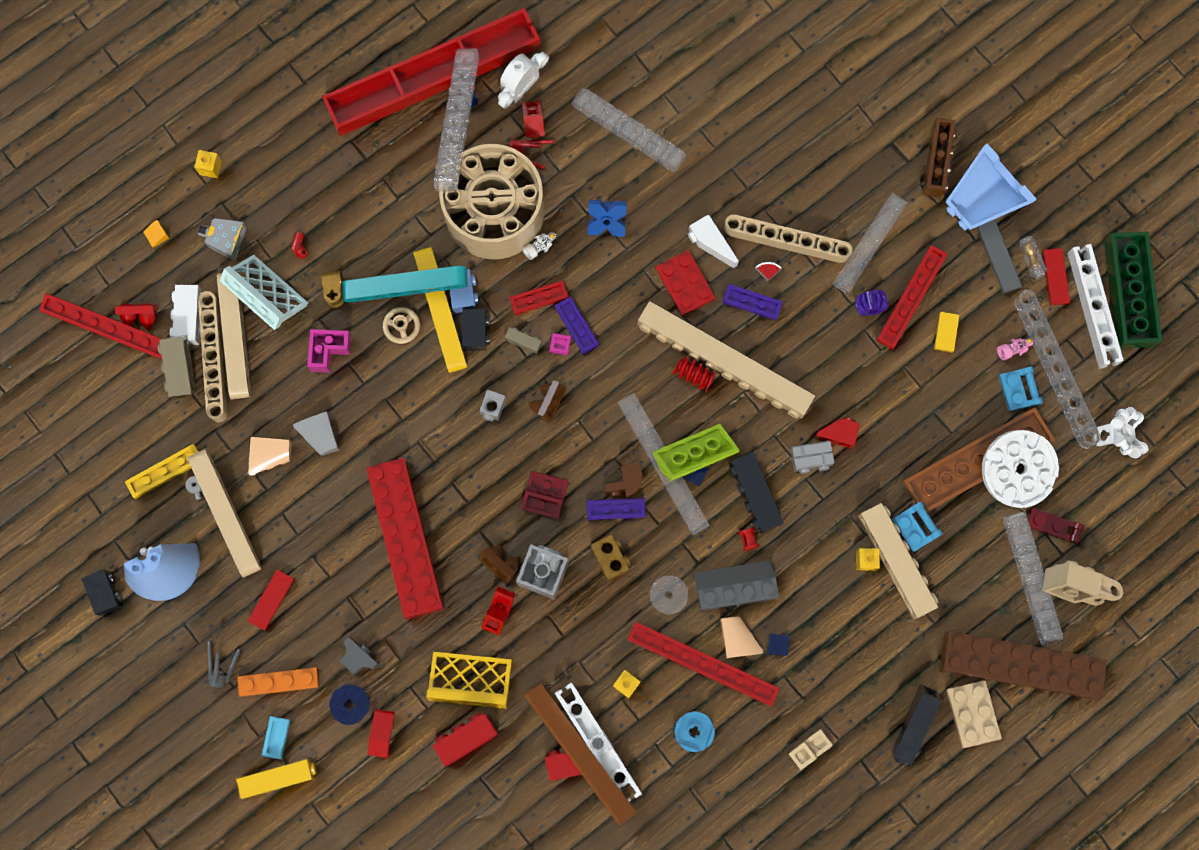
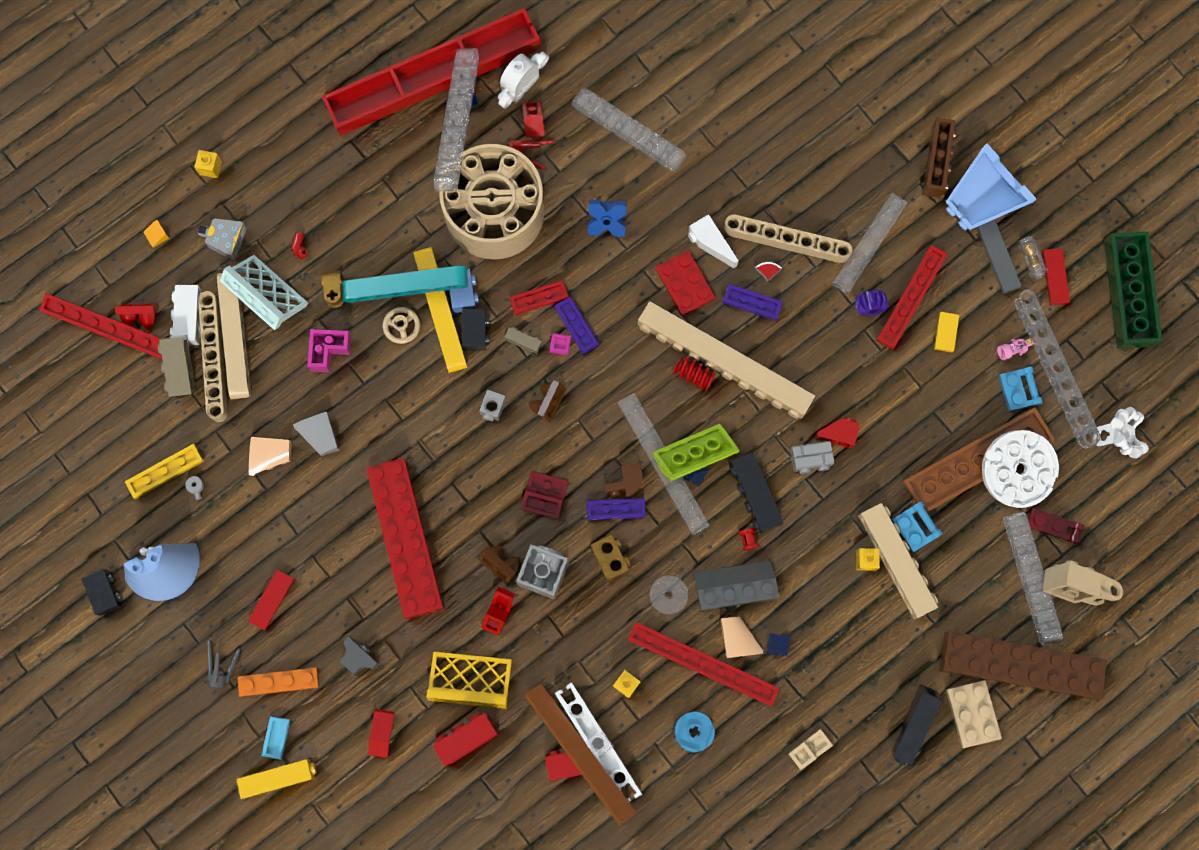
tan beam [187,448,262,578] -> none
clear blue plate [330,685,370,725] -> none
white piece [522,232,556,260] -> none
white piece [1068,244,1123,369] -> none

